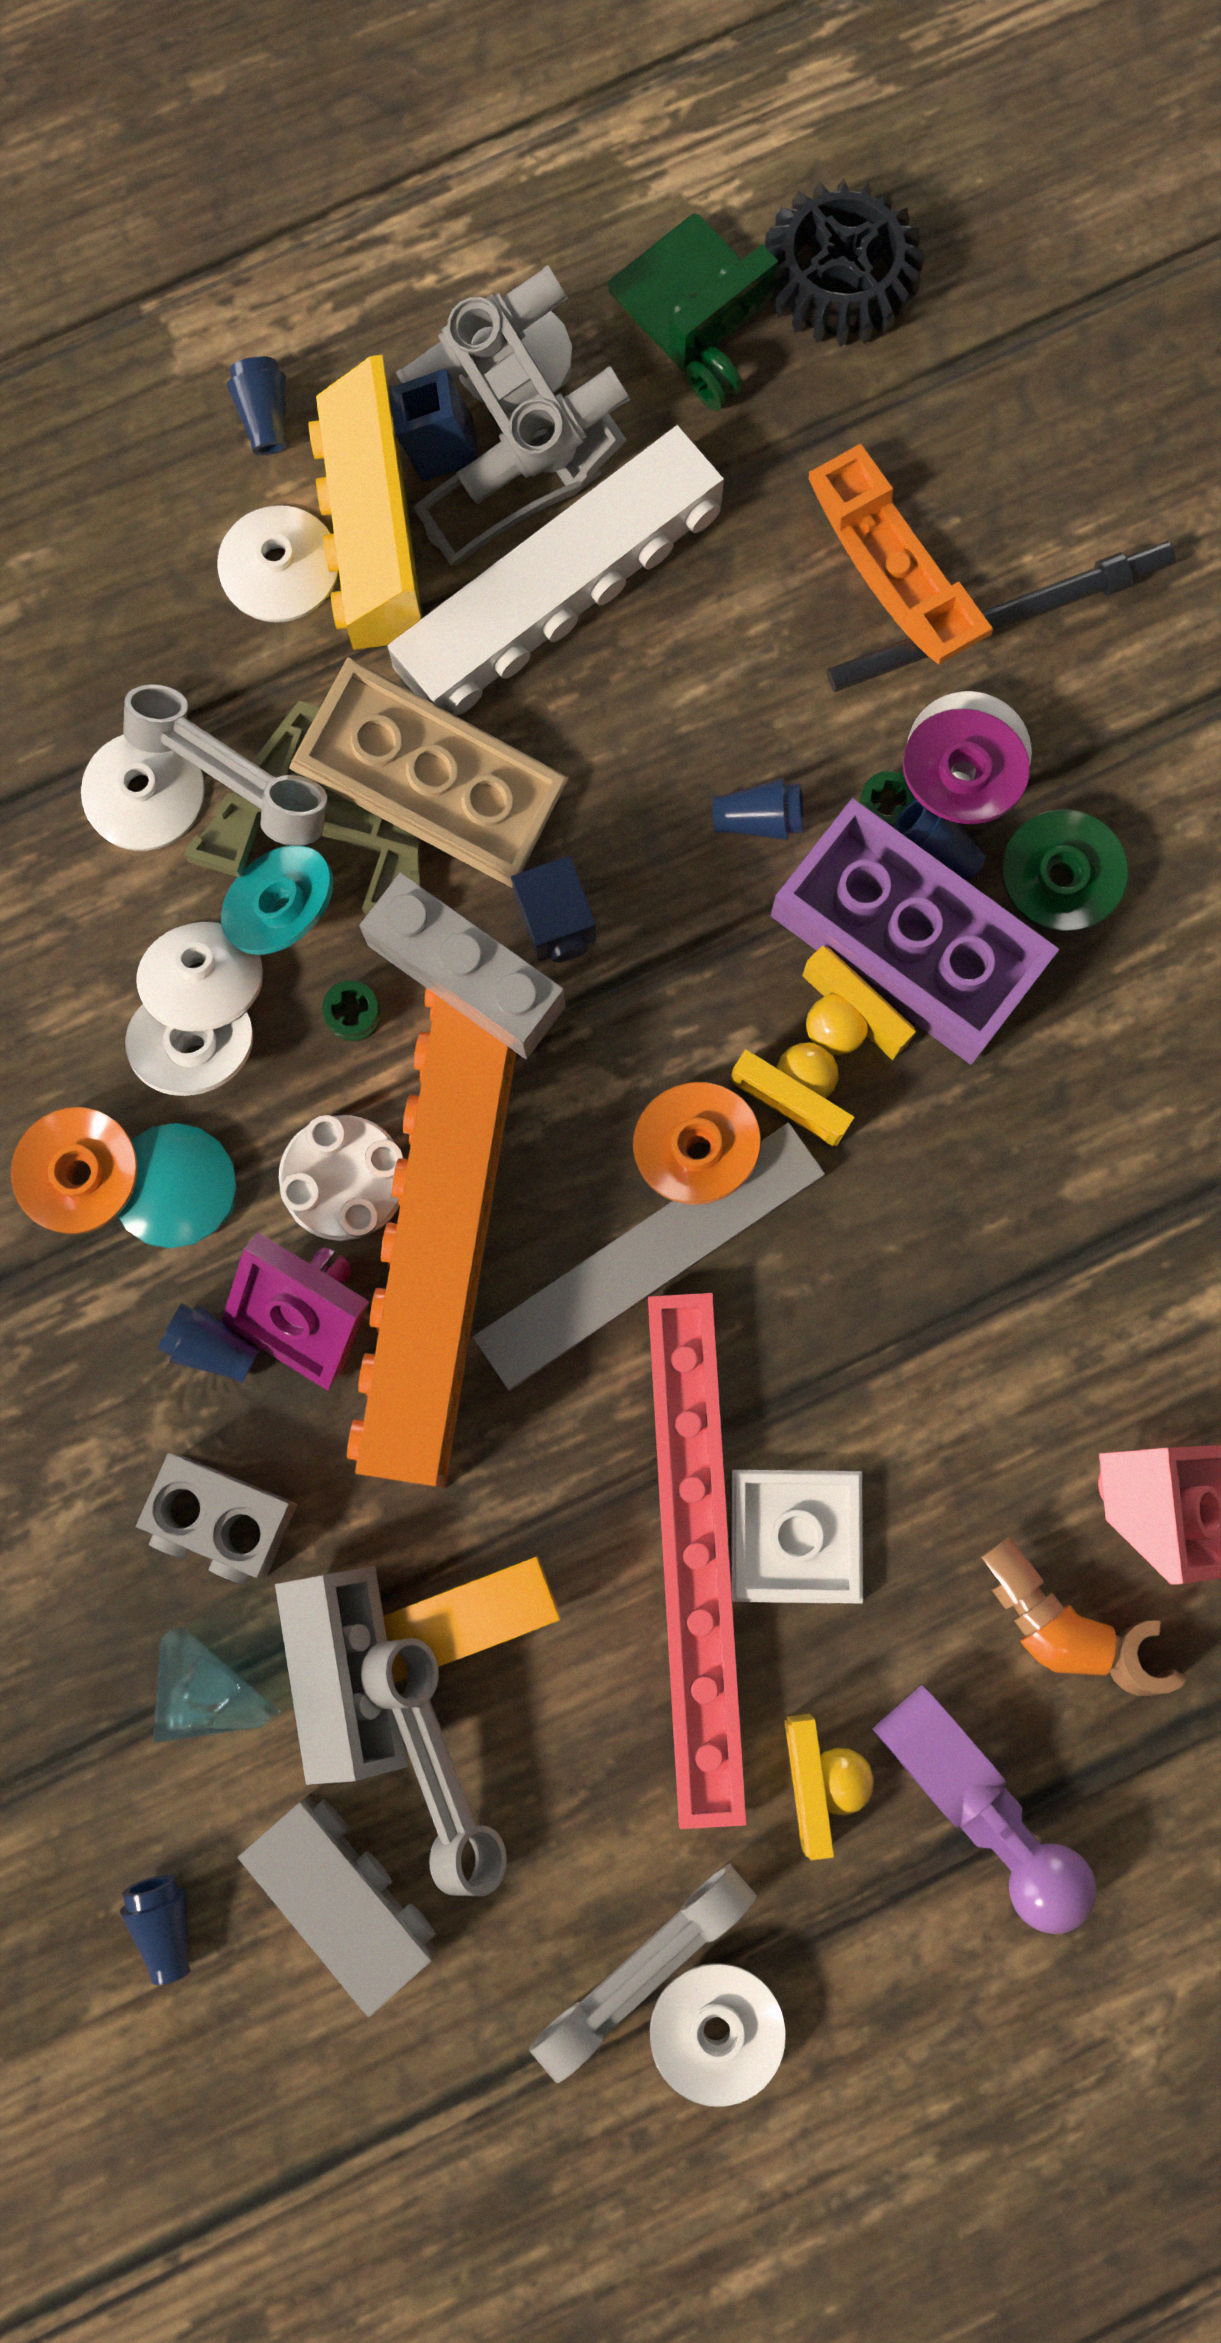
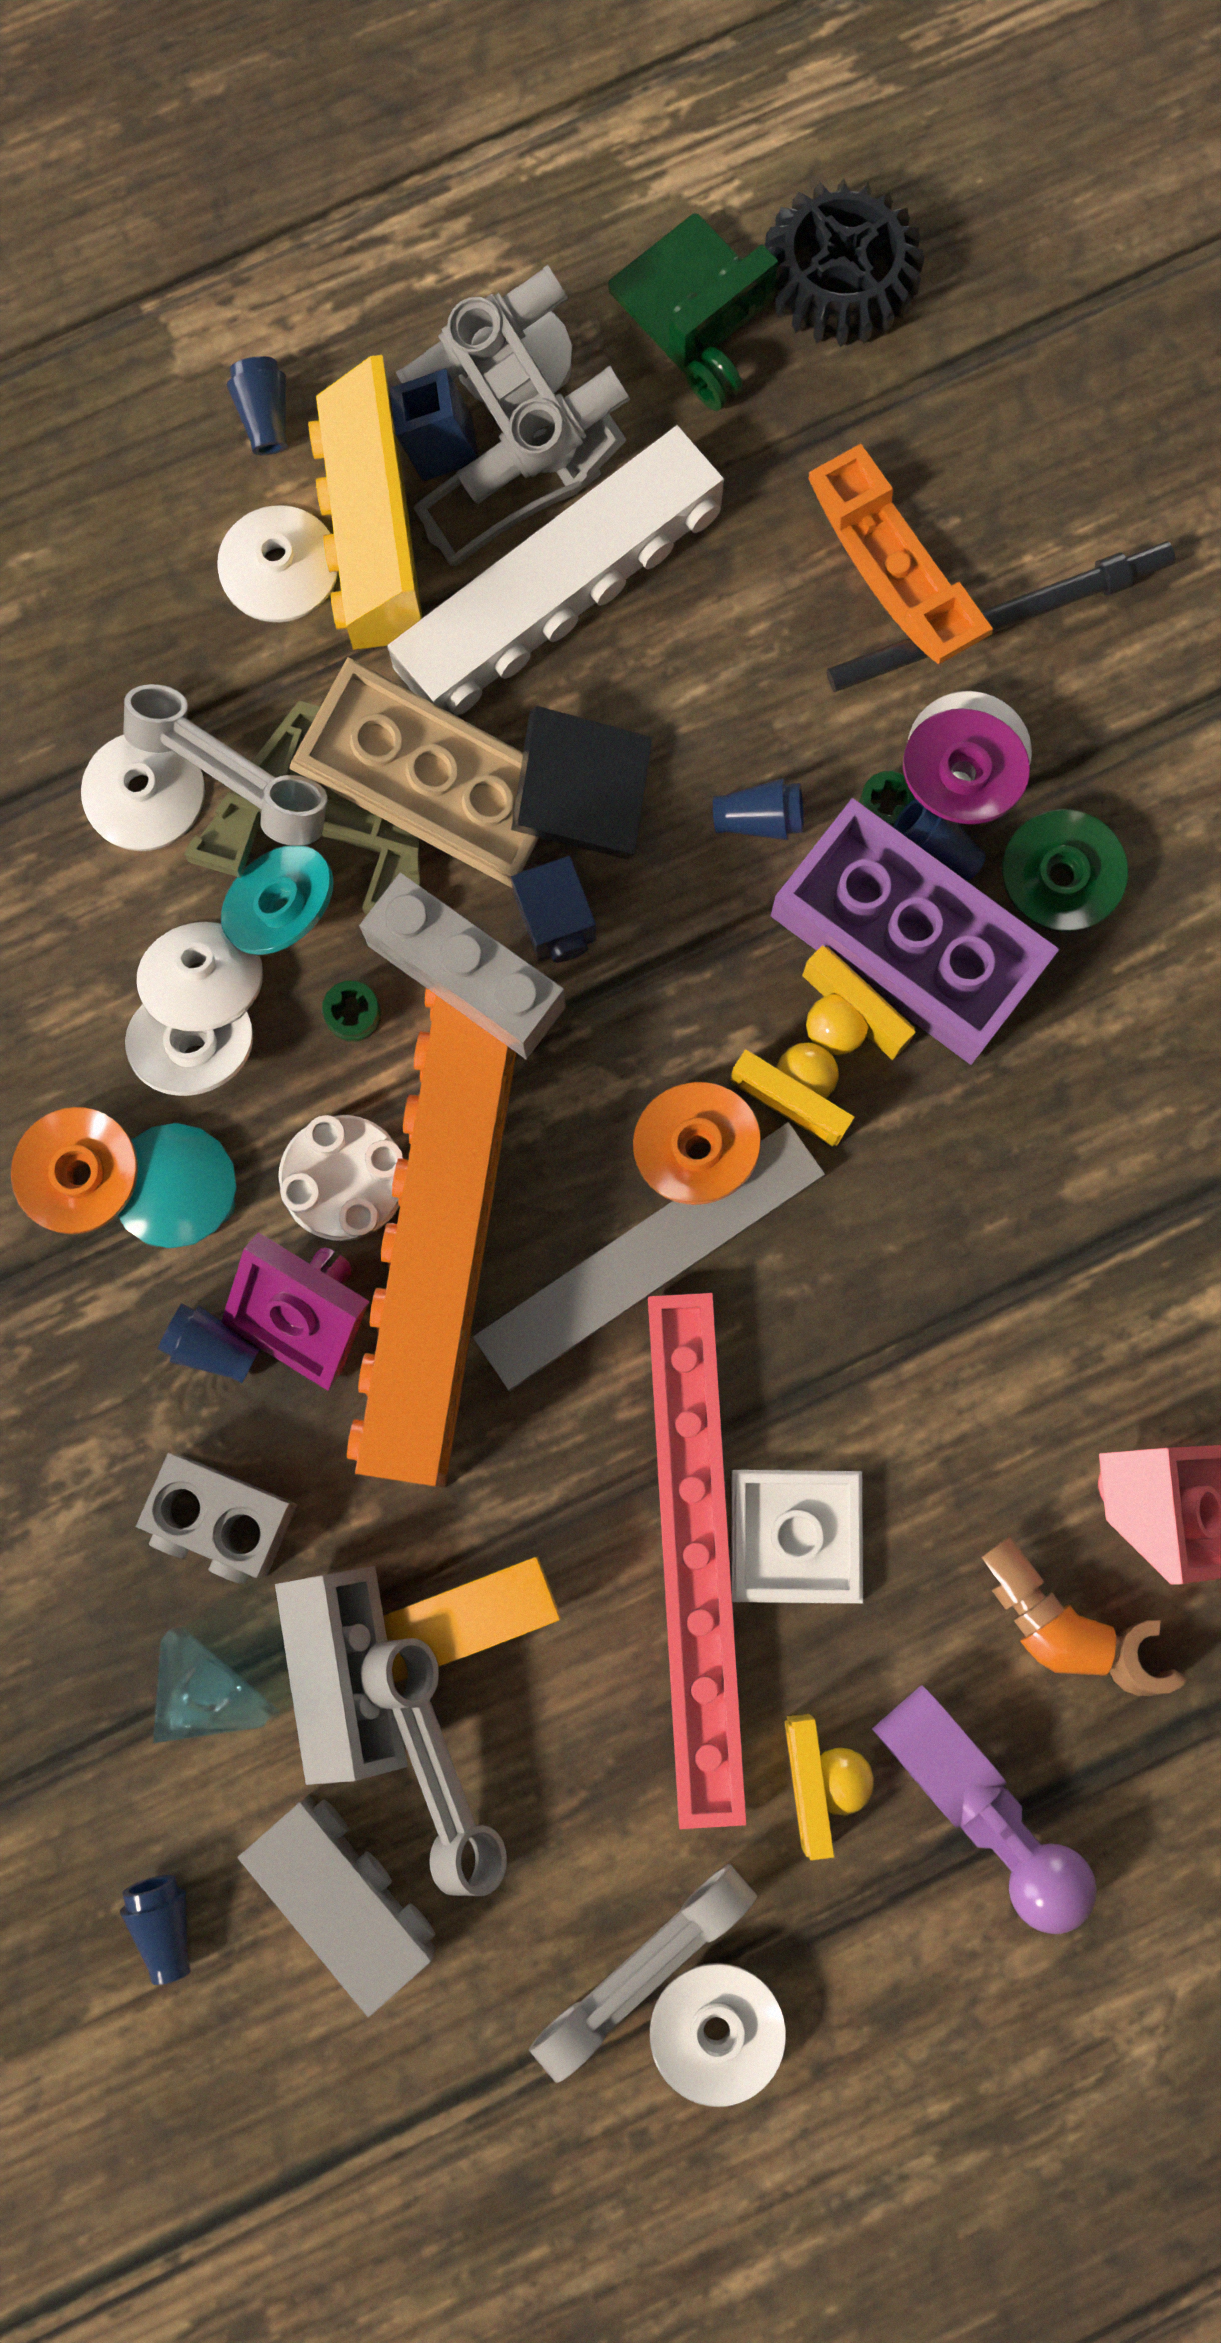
none -> black tile [511,706,652,860]

